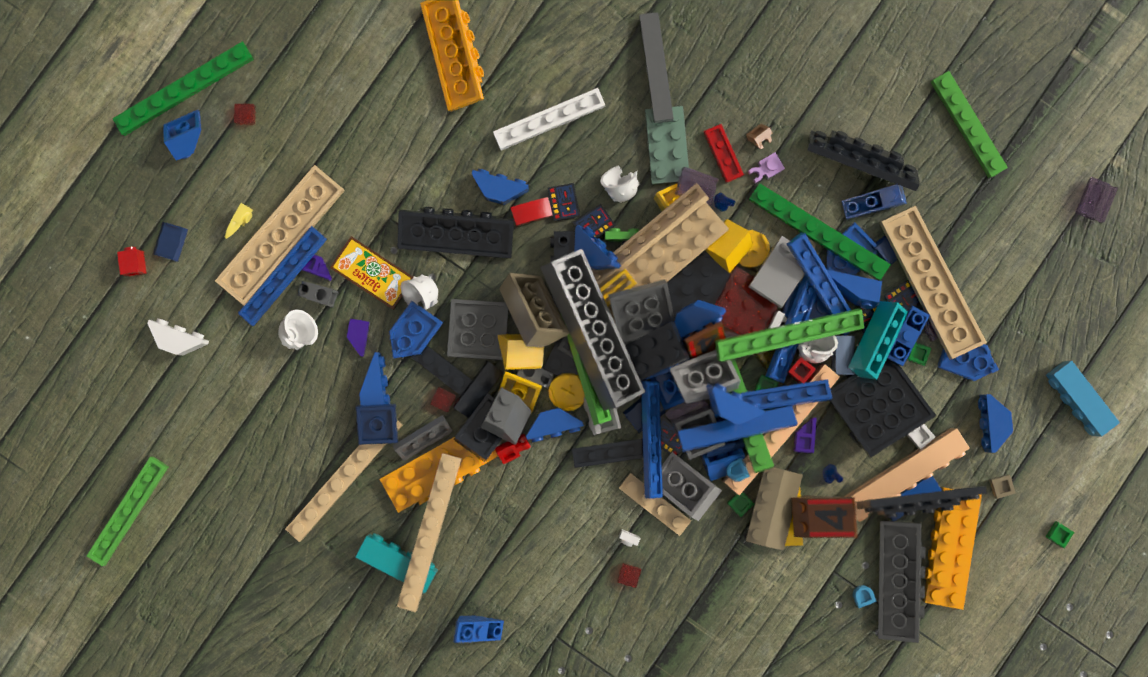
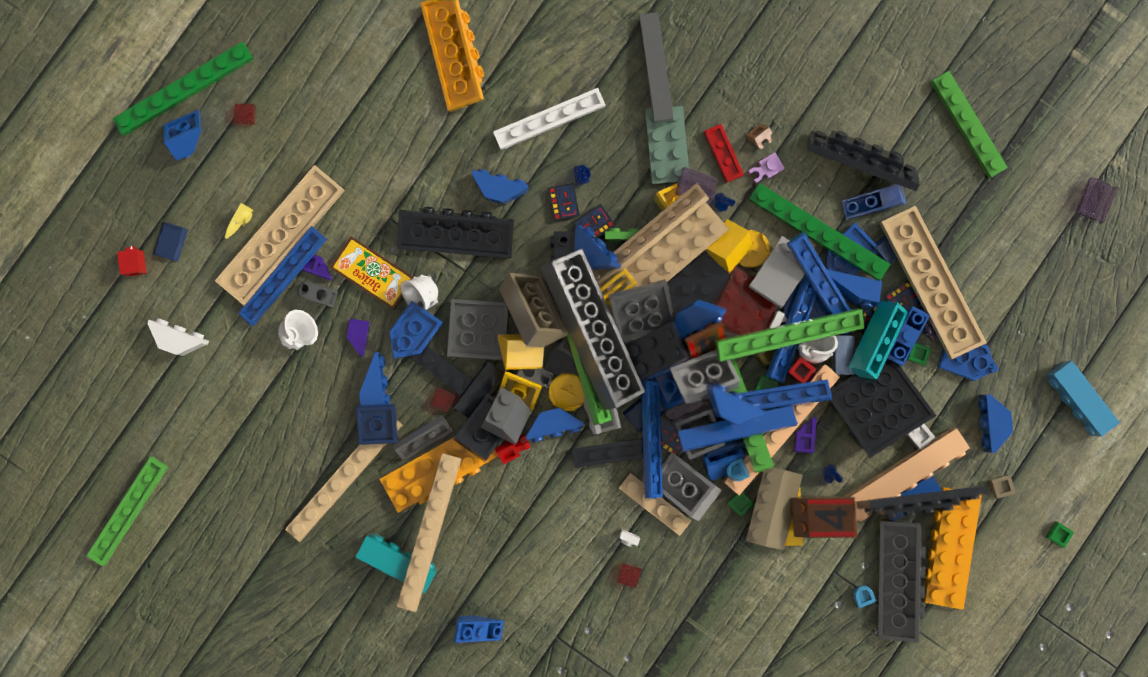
red slope [511,197,553,227] -> none
white helmet [600,166,640,203] -> none
none -> clear blue plate [574,165,591,186]

